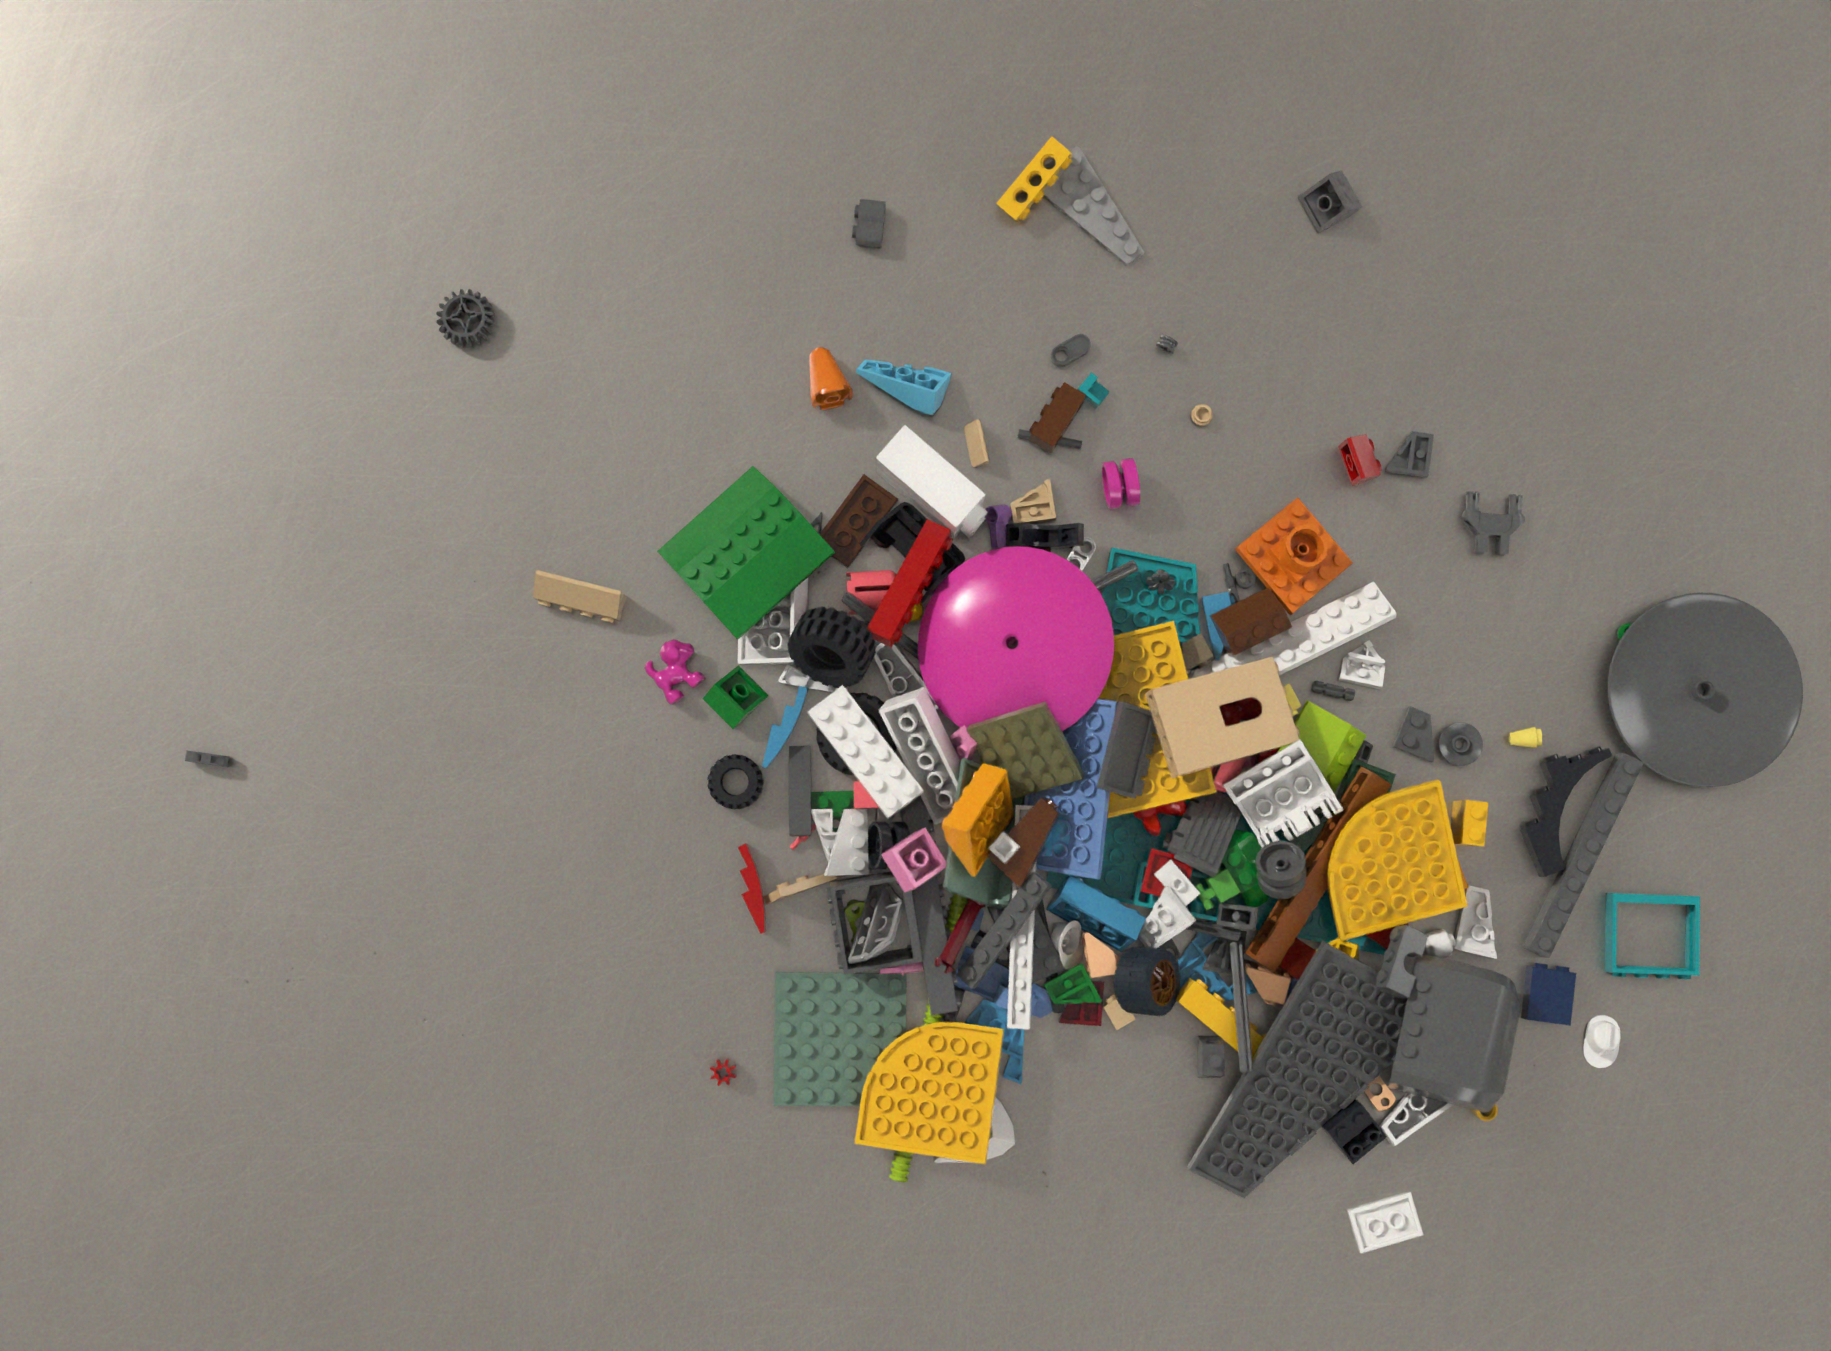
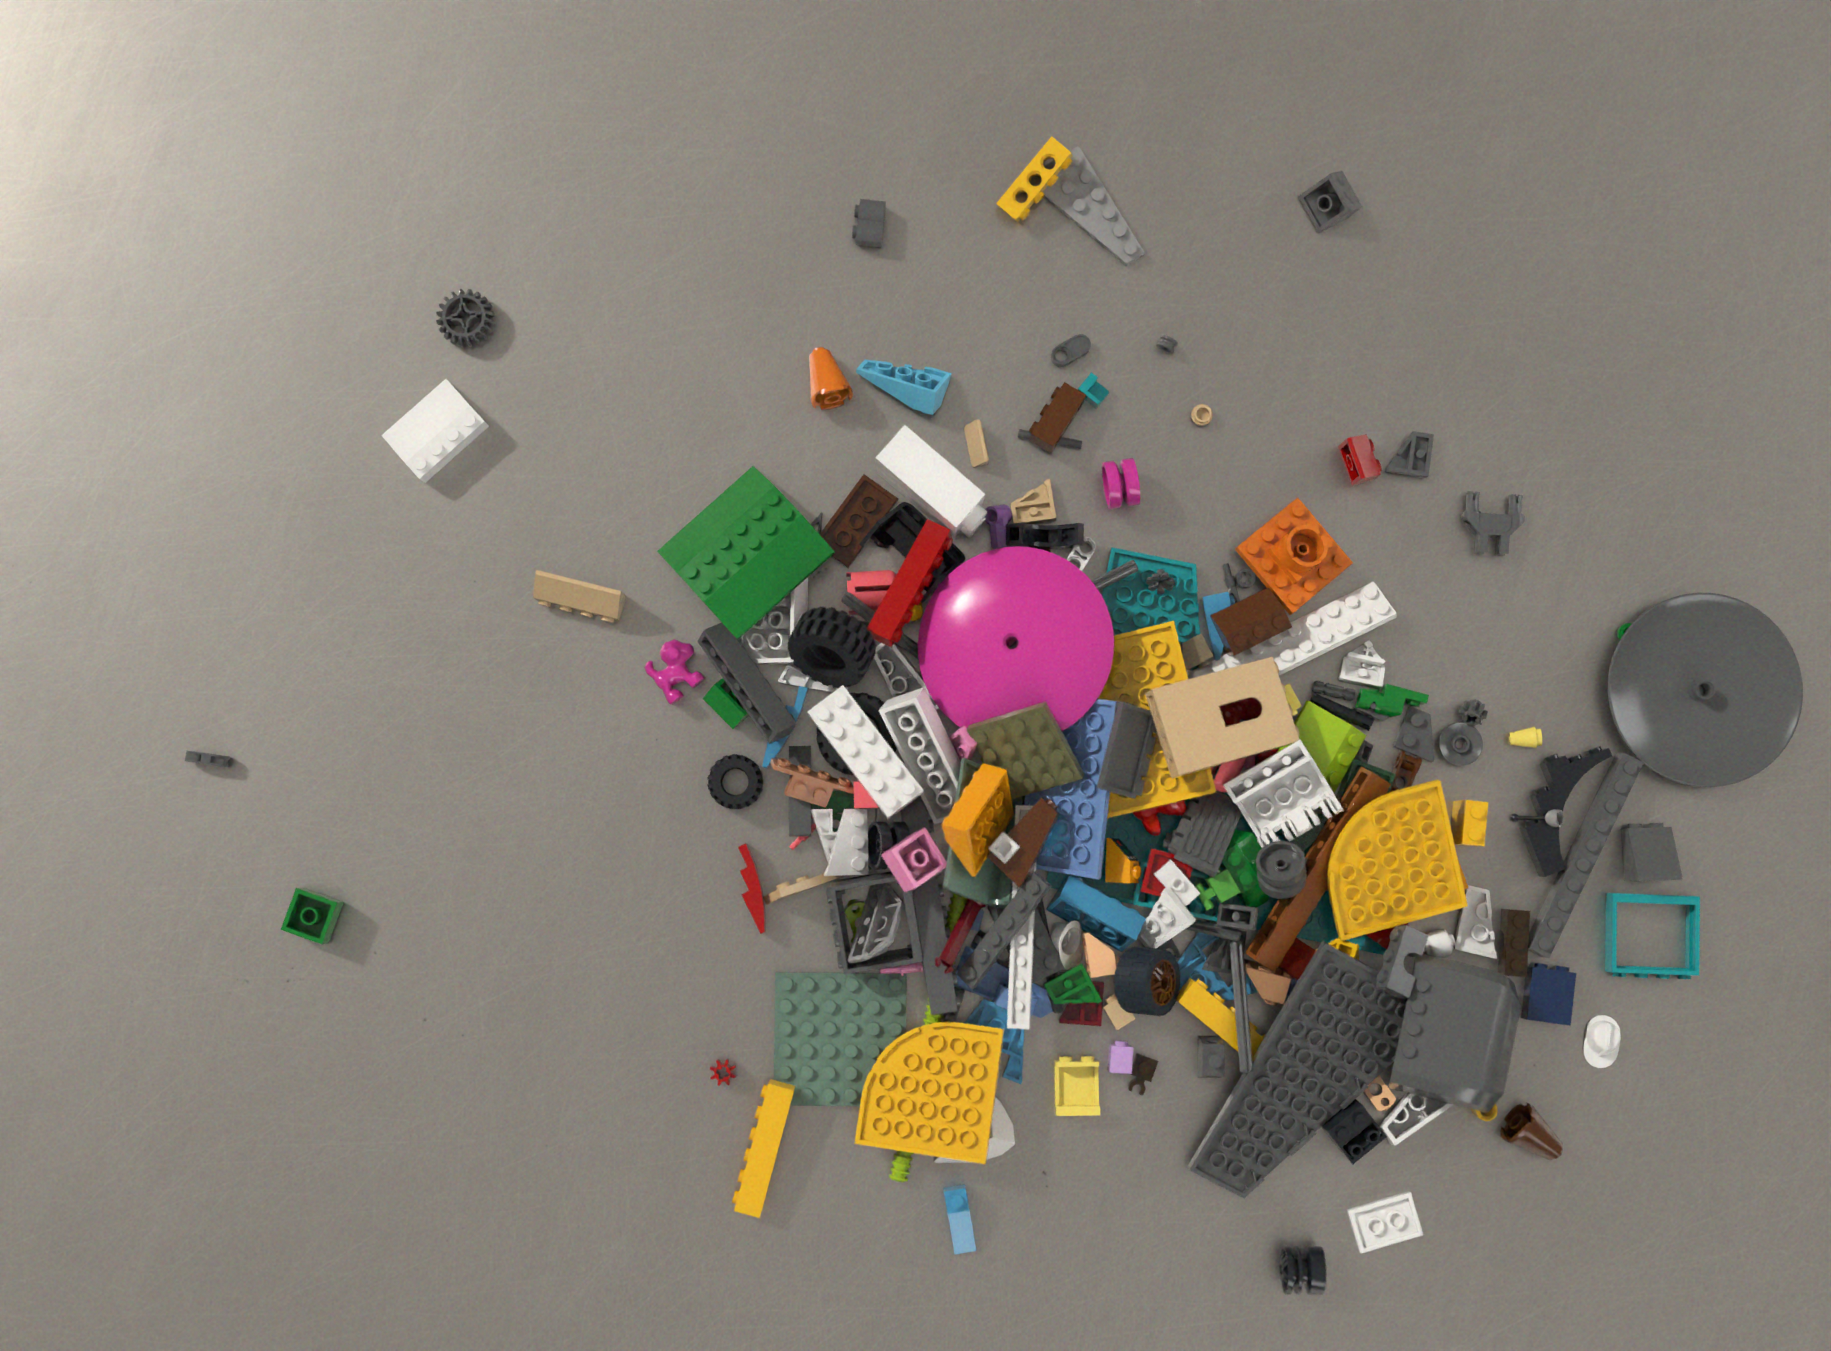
none -> green brick [280,888,344,944]
none -> white slope [381,379,489,483]
none -> dark grey brick [697,622,797,744]
none -> yellow brick [732,1079,795,1218]
none -> nougat bracket [770,758,854,808]
none -> dark azure slope [943,1184,976,1255]
none -> light yellow panel [1054,1056,1100,1116]
none -> light orange slope [1105,838,1141,883]
none -> lavender brick [1108,1041,1133,1074]
none -> dark brown plate [1128,1053,1158,1095]
none -> black wheel [1279,1246,1326,1294]
none -> black pin [1310,692,1374,731]
none -> green plate [1355,684,1429,721]
none -> reddish brown piece [1387,750,1422,793]
none -> dark grey gear [1459,699,1488,726]
none -> dark brown arch [1498,909,1530,977]
none -> reddish brown cone [1500,1103,1563,1160]
none -> light grey hinge [1510,810,1564,827]
none -> dark grey slope [1621,823,1682,881]

